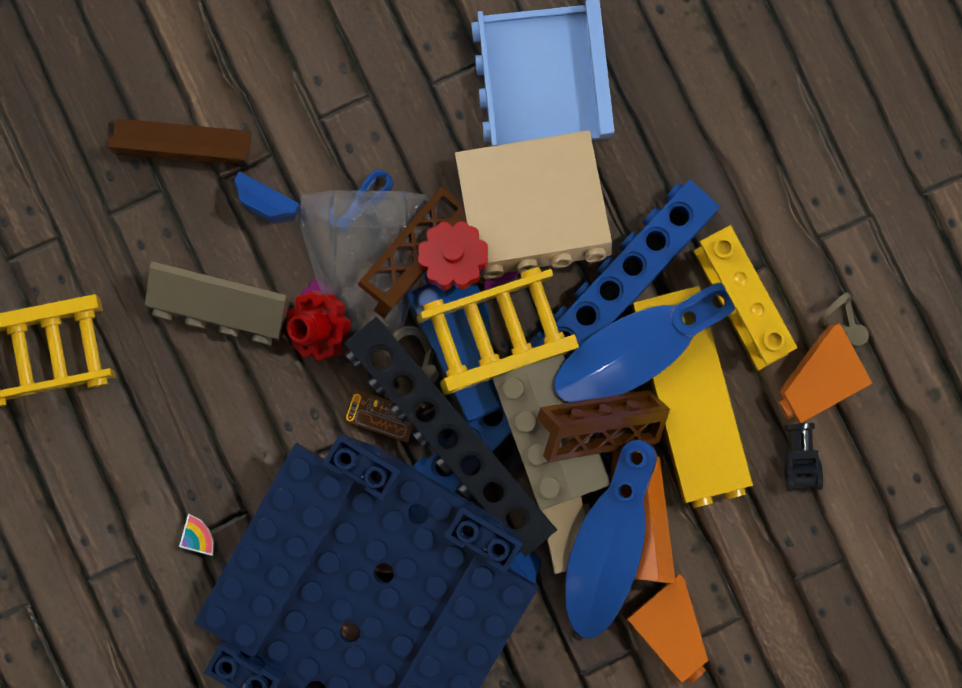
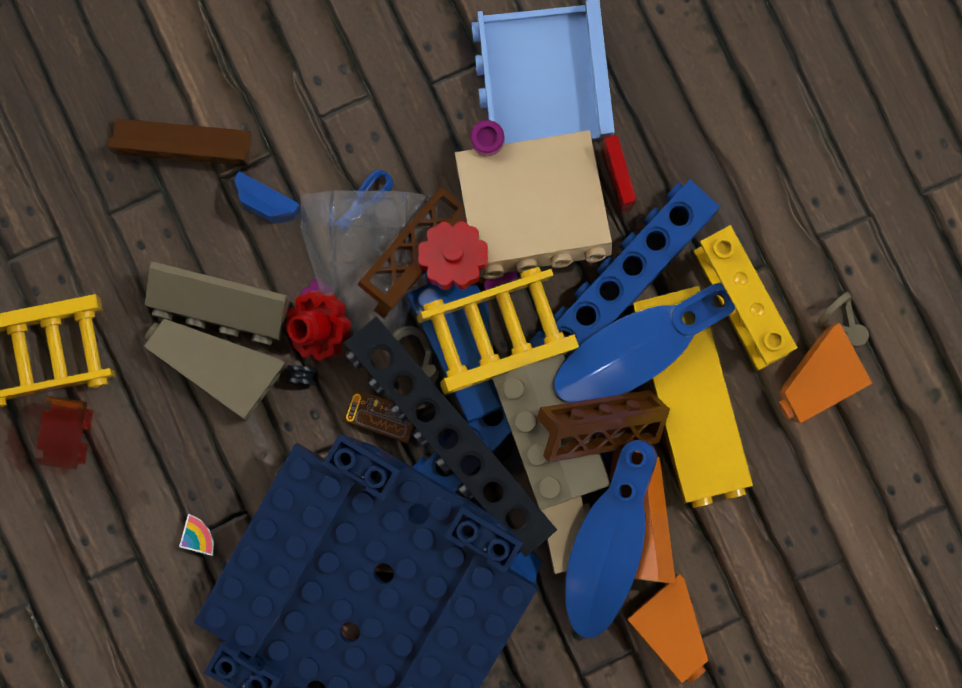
black connector [784,423,823,492] -> none
none -> clear red brick [35,396,94,470]
none -> dark tan slope [144,319,287,421]
none -> black bush [285,365,318,386]
none -> magenta tile [470,120,505,156]
none -> red tile [601,135,637,214]

